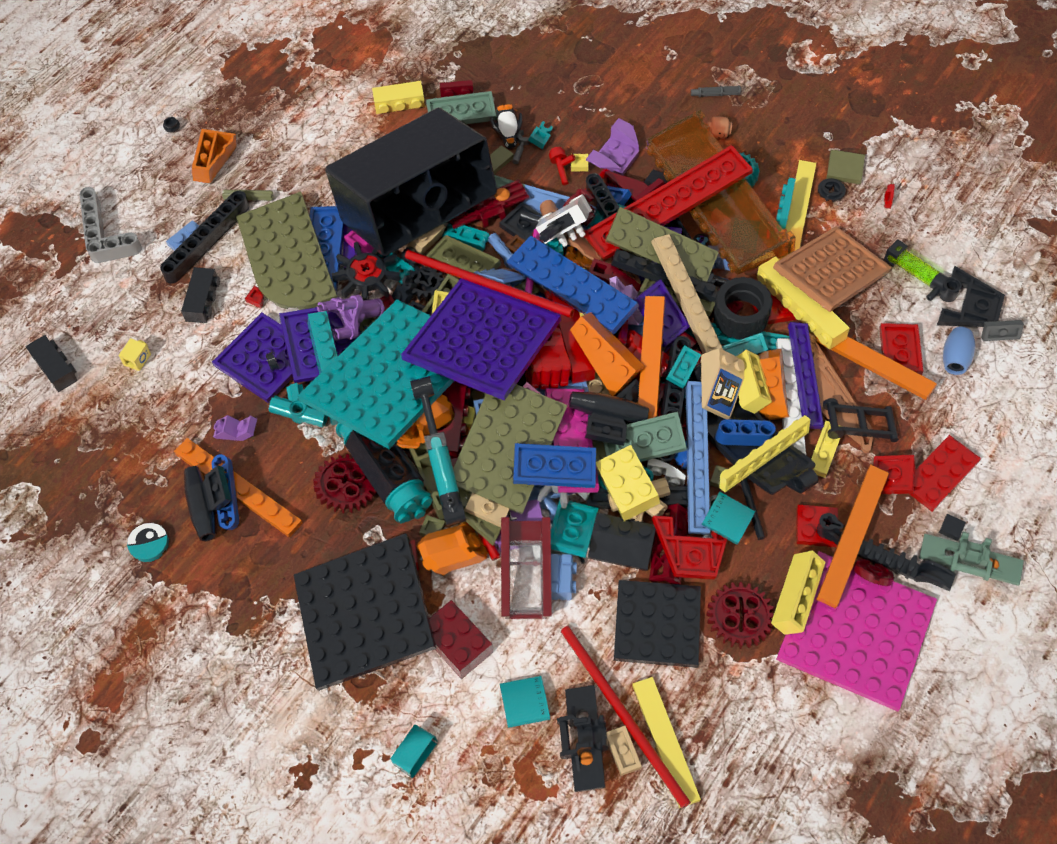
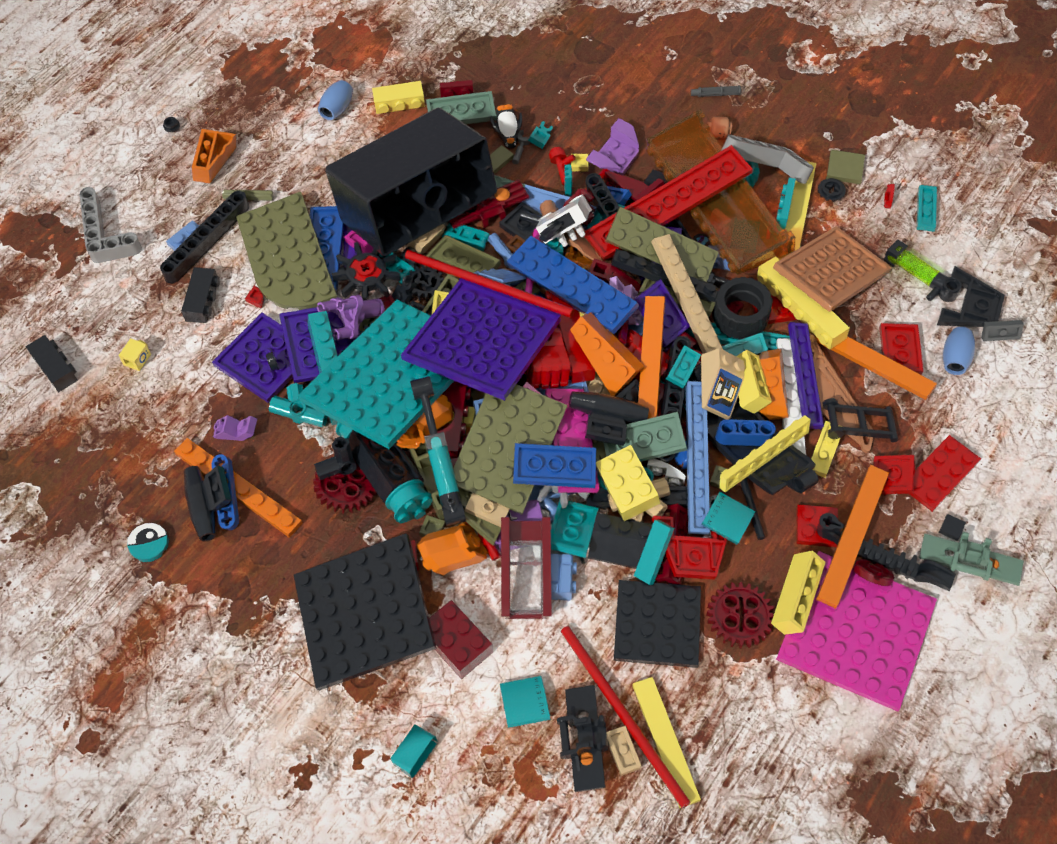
none -> black piece [314,436,357,480]
none -> medium blue piece [318,80,353,120]
none -> teal tile [564,164,572,197]
none -> teal tile [634,520,674,585]
none -> light grey beam [721,135,814,184]
none -> teal plate [916,185,937,232]

